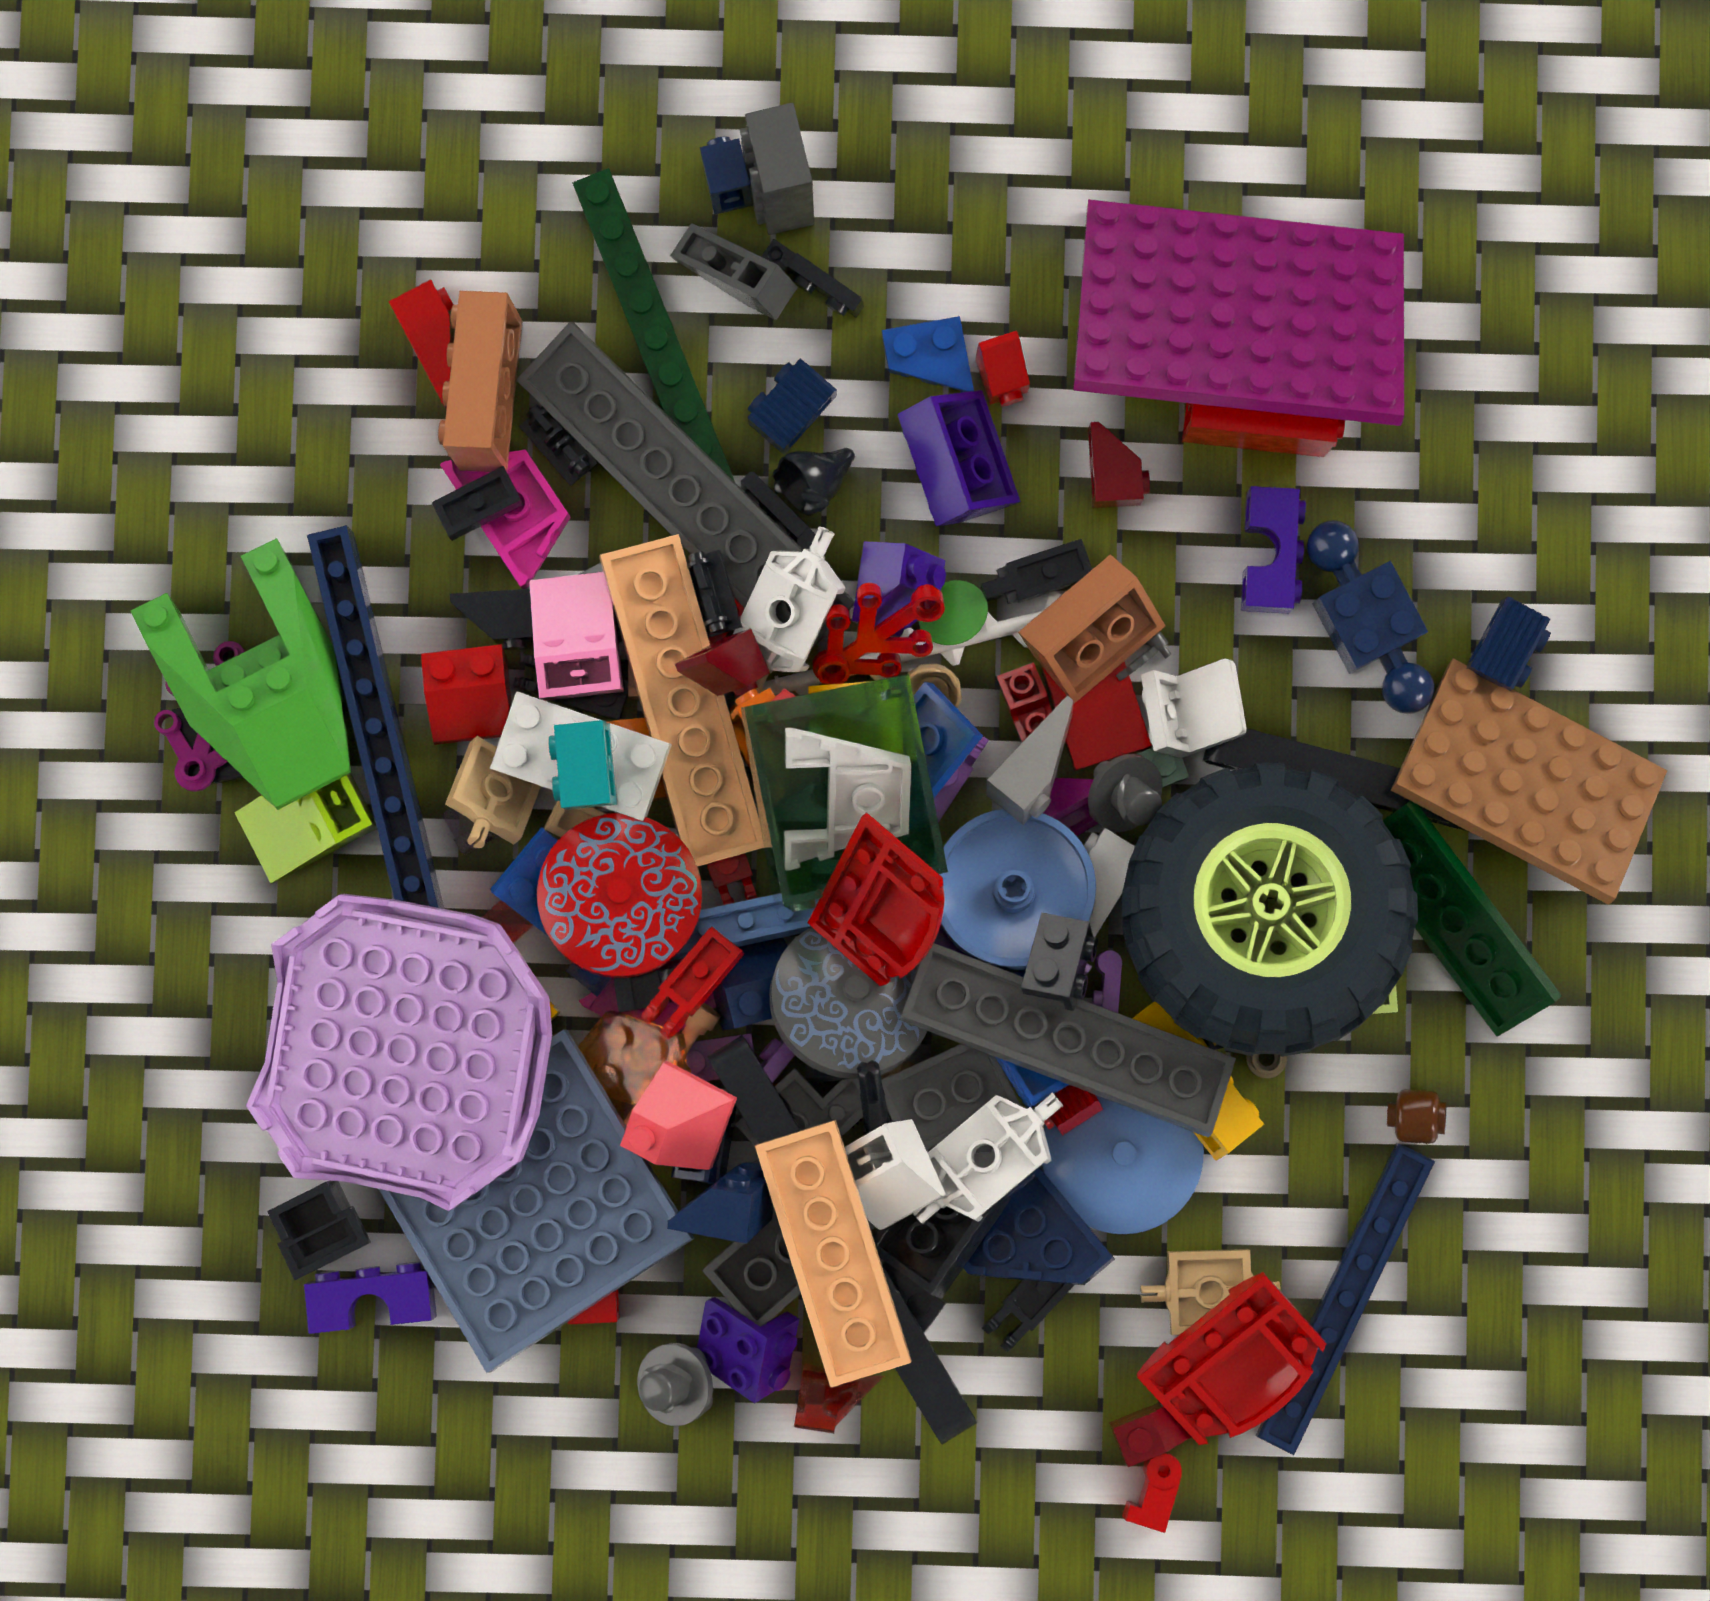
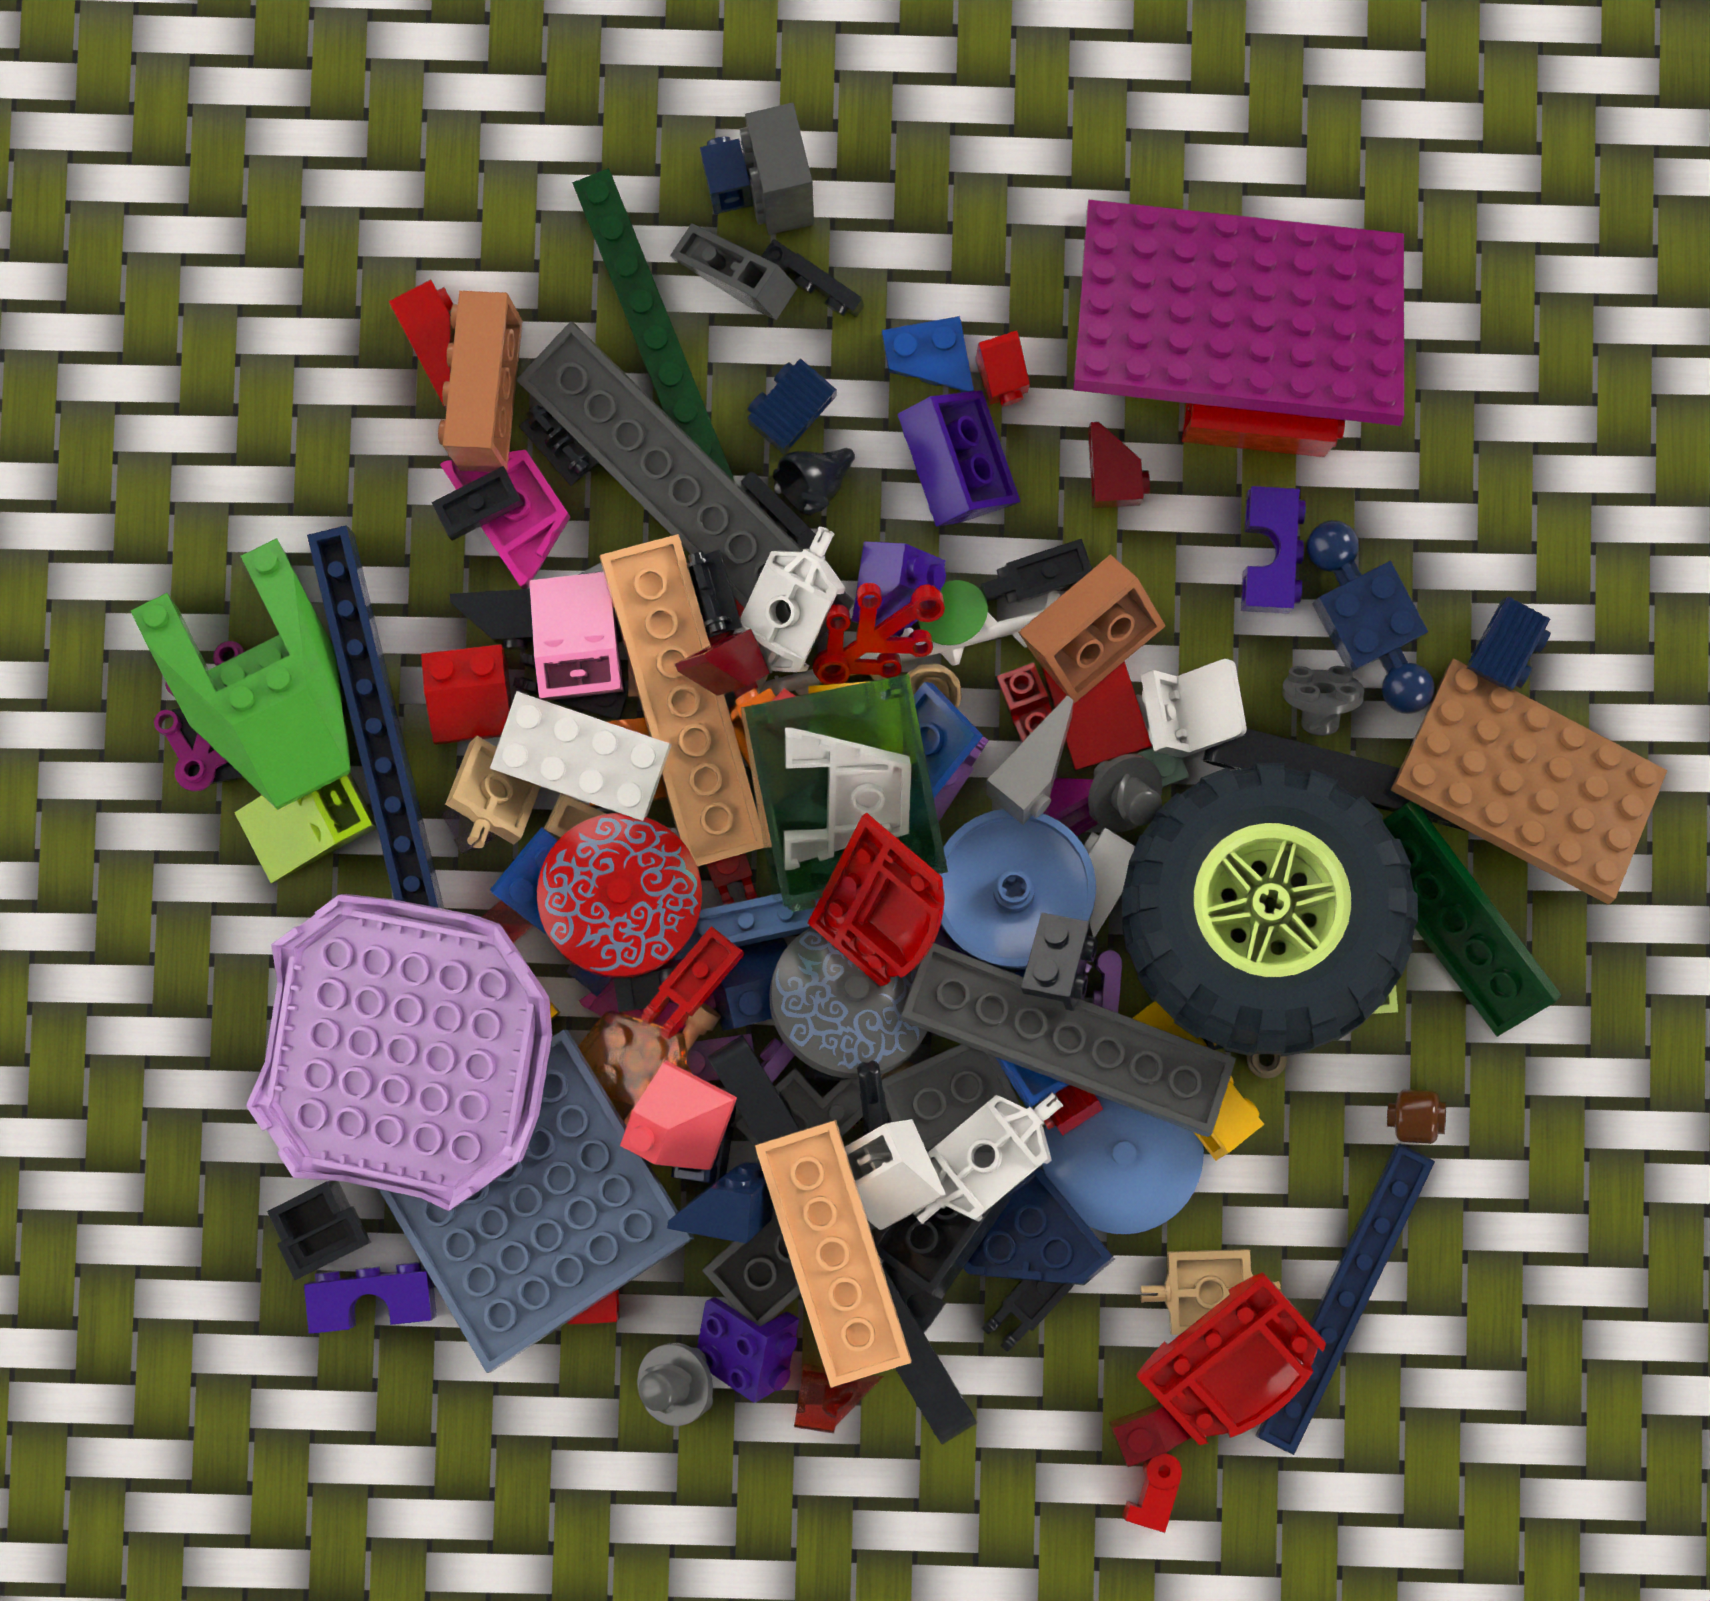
teal brick [549,720,617,810] -> none
dark grey piece [1116,631,1171,681] -> none
none -> dark grey plate [1282,666,1364,736]

